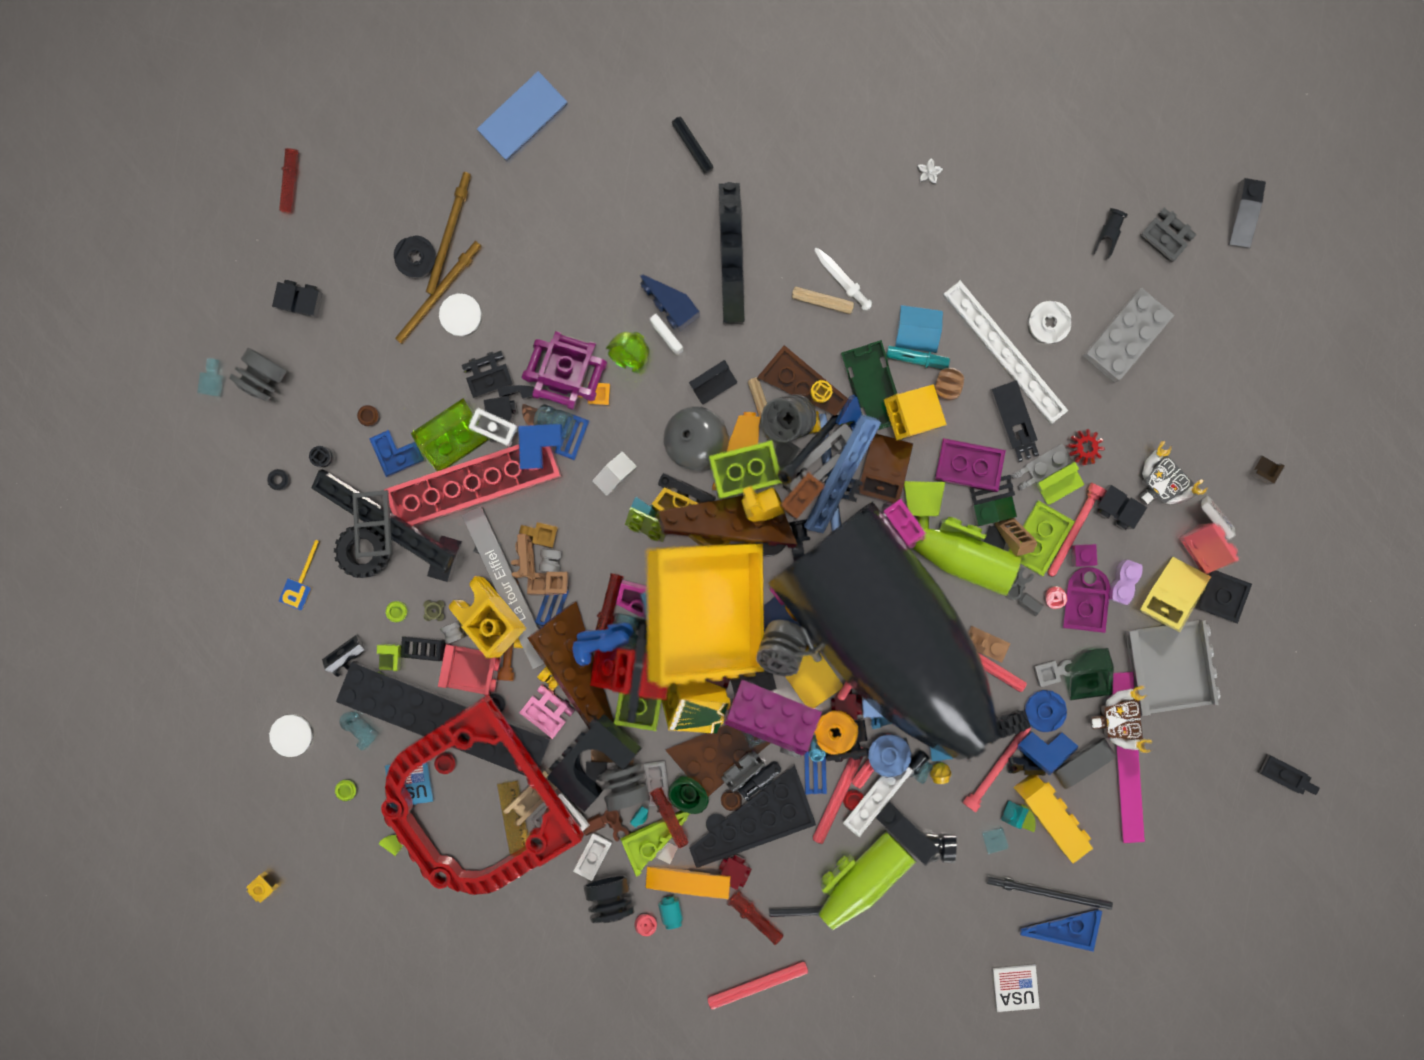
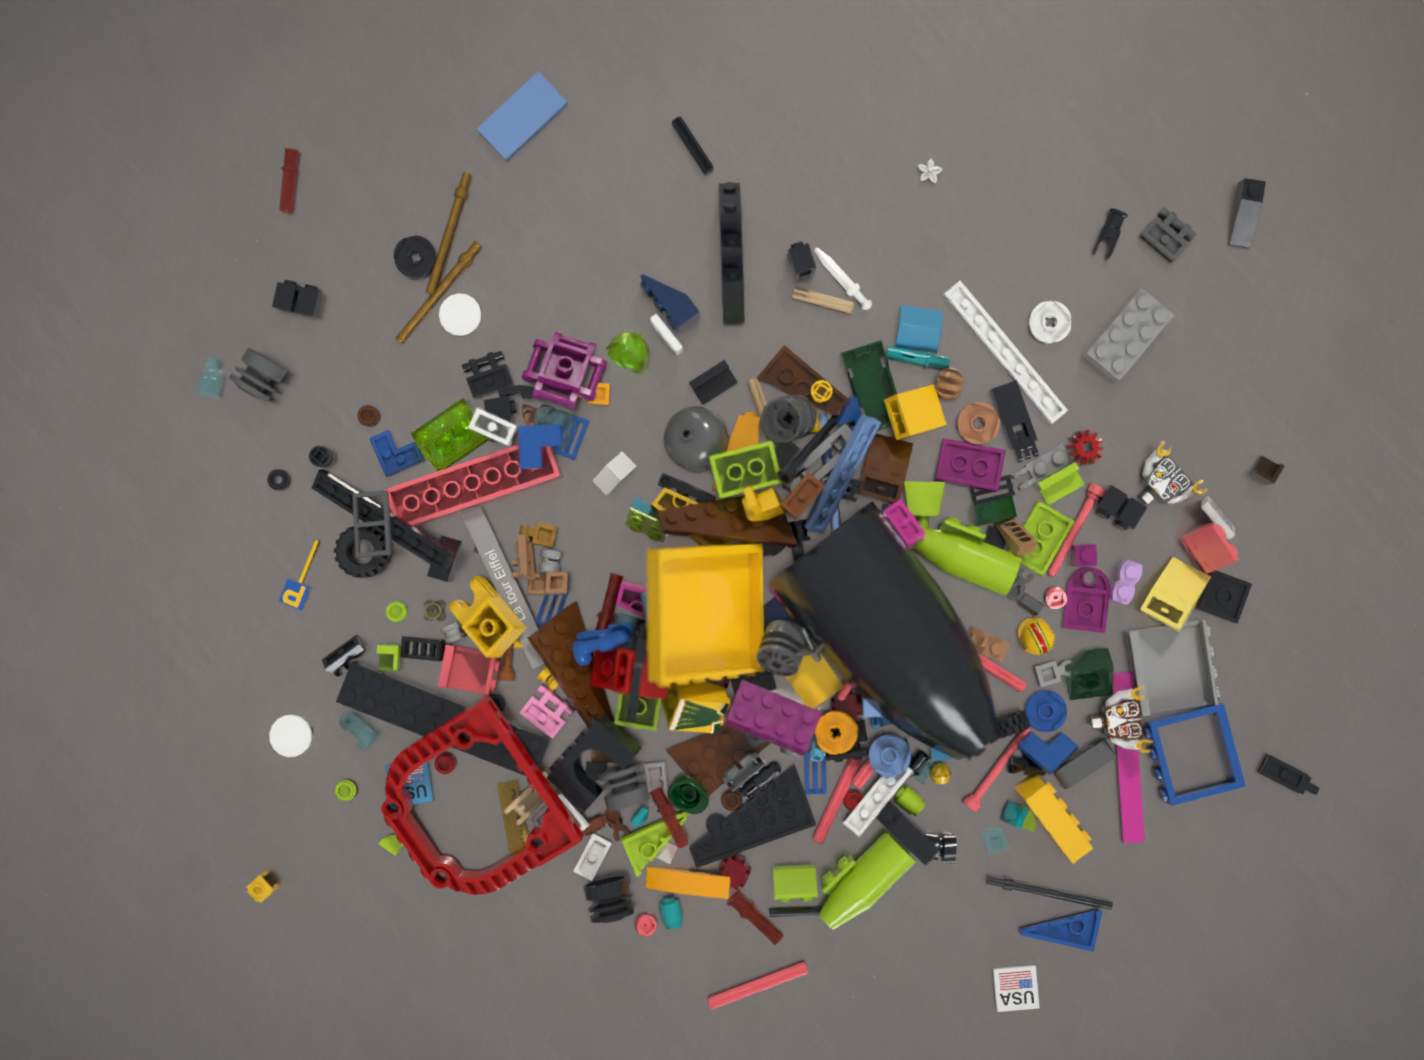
none -> lime slope [772,865,818,902]
none -> black brick [787,241,816,280]
none -> lime brick [893,785,926,816]
none -> nougat plate [957,402,1000,445]
none -> yellow helmet [1018,617,1055,655]
none -> blue window [1144,702,1246,806]

